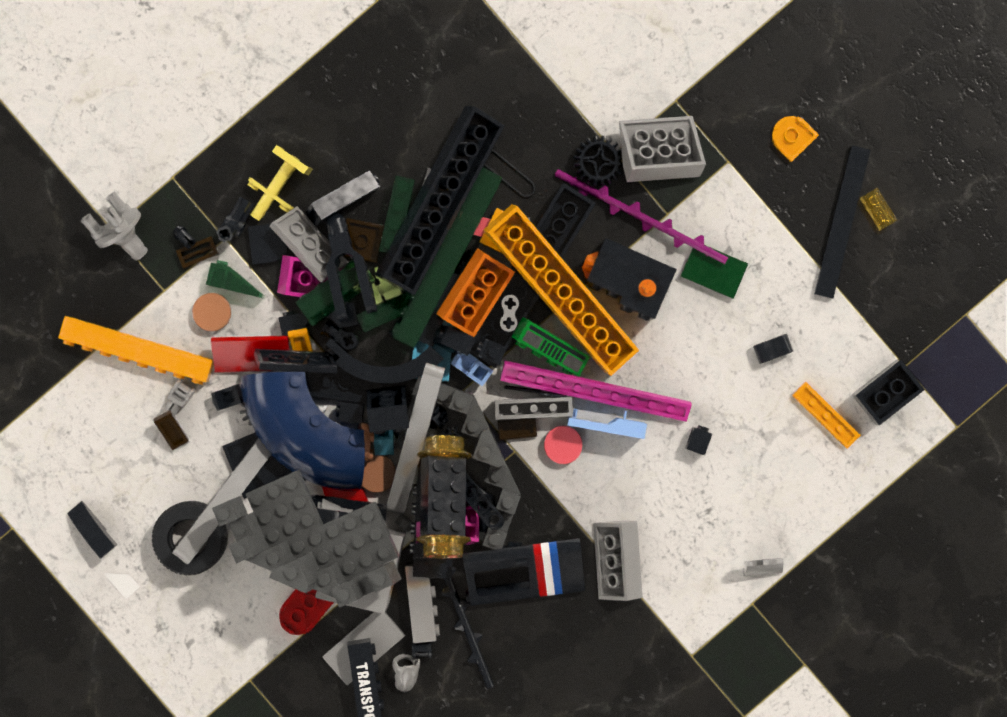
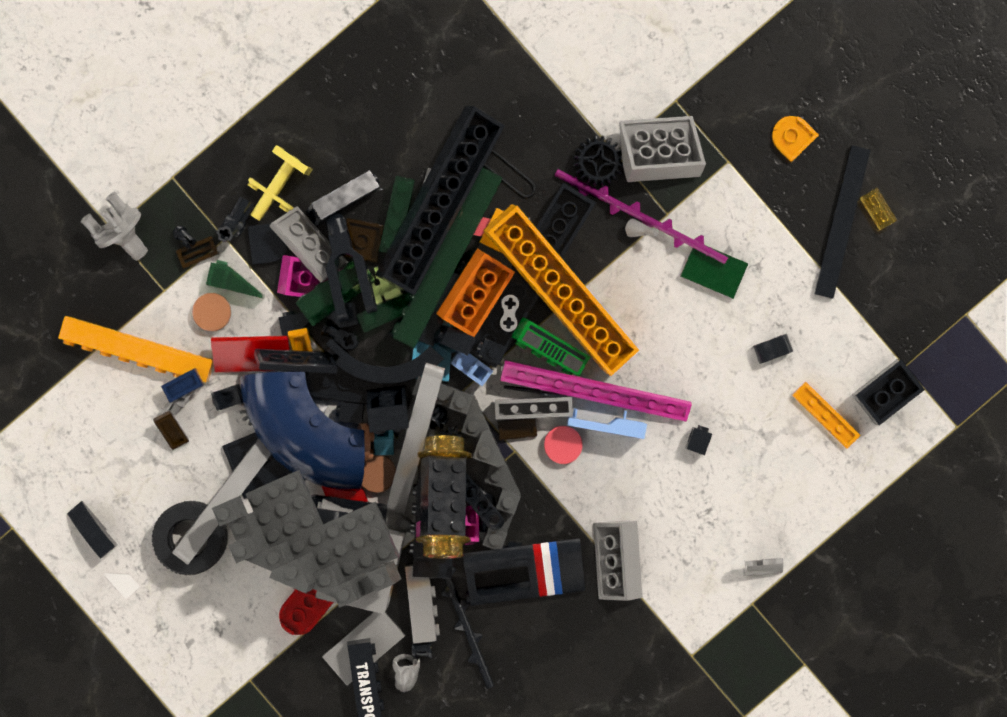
black piece [582,238,677,321] -> none
none -> dark blue tile [161,368,205,403]
none -> light grey cone [625,219,659,237]

